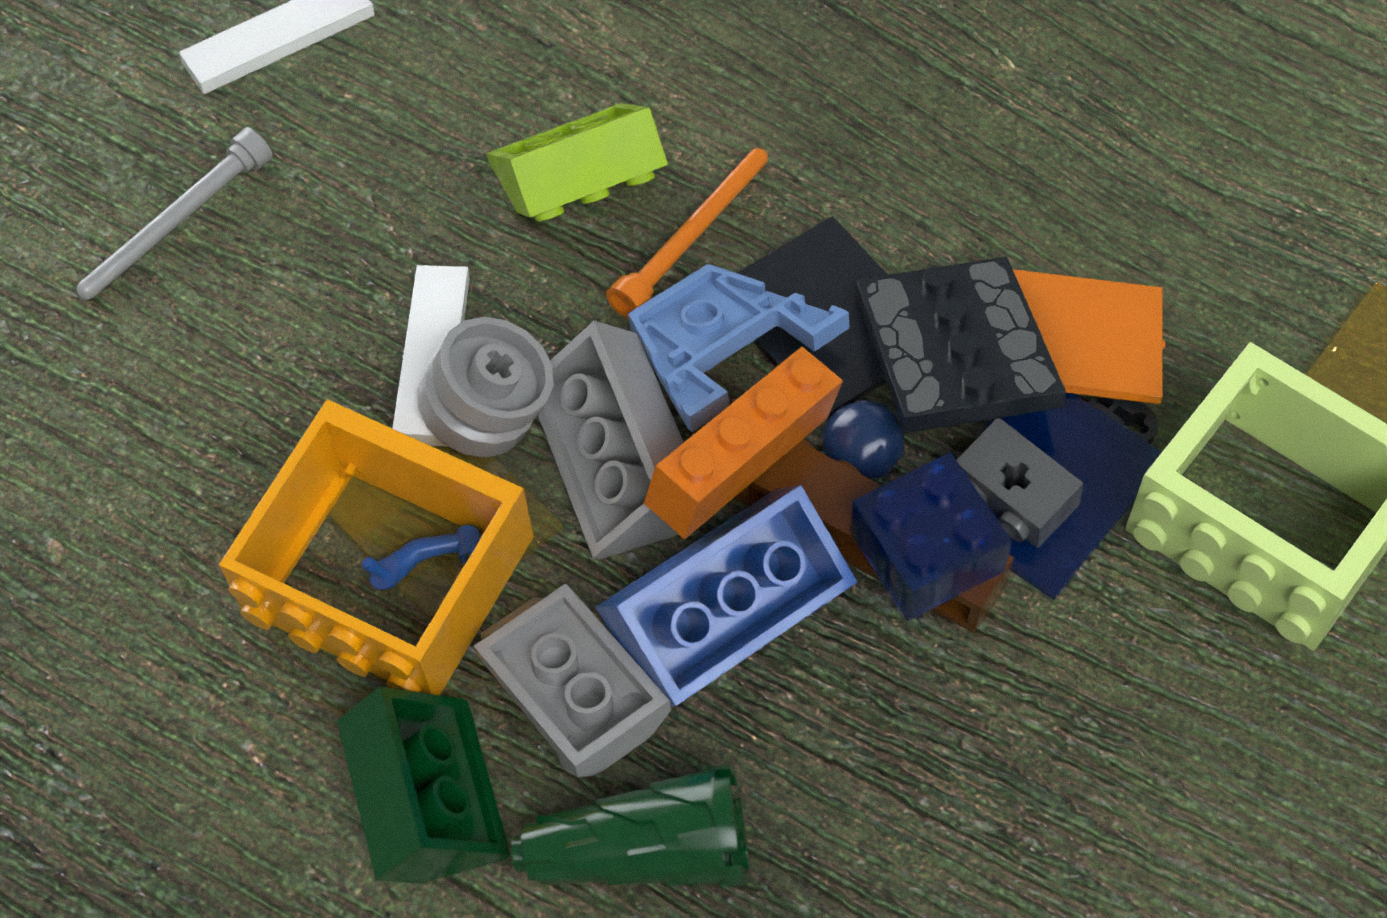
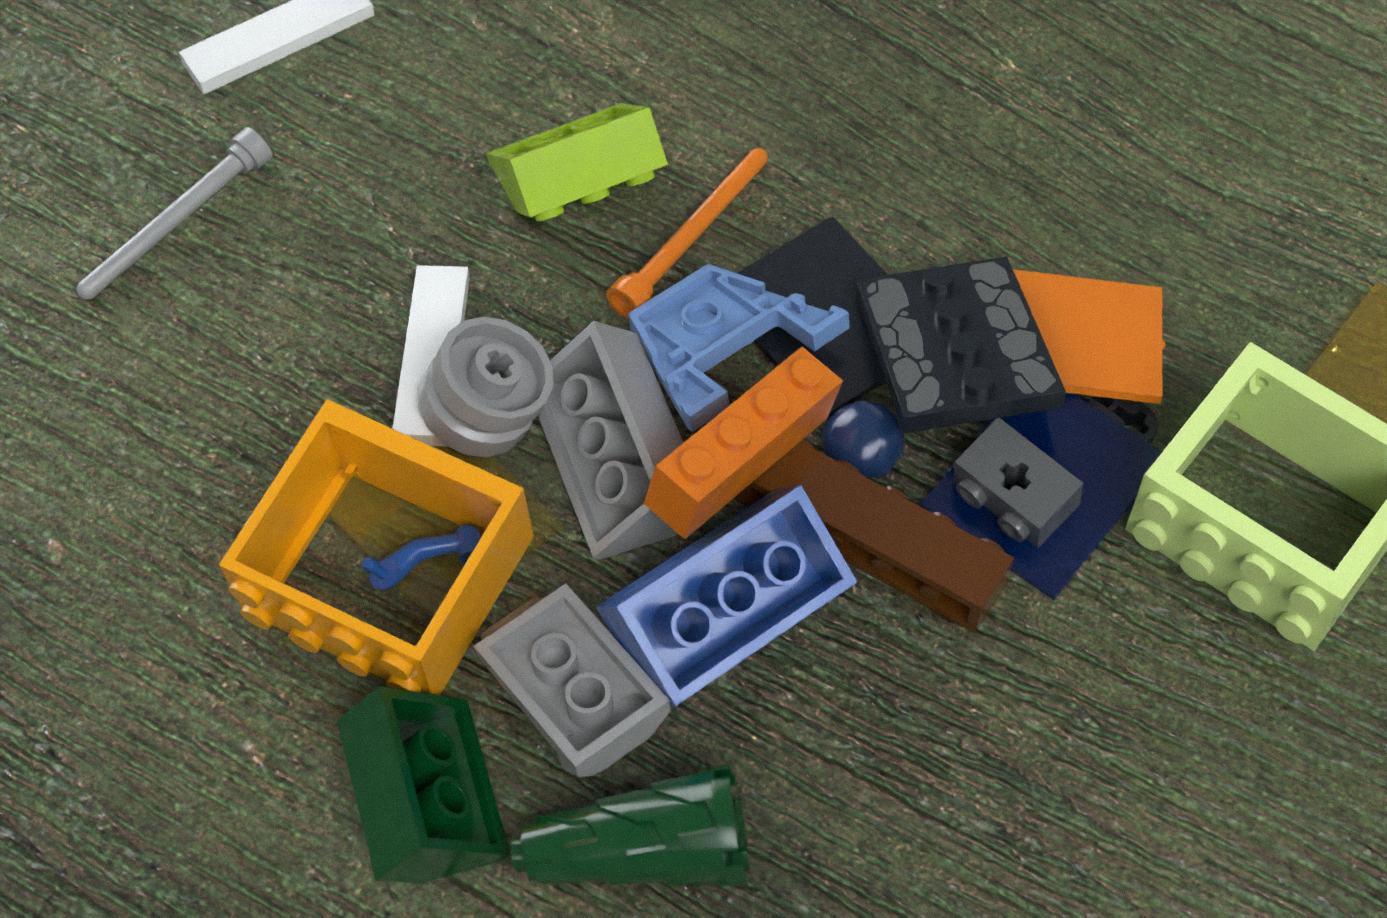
clear blue brick [850,452,1012,621] -> none

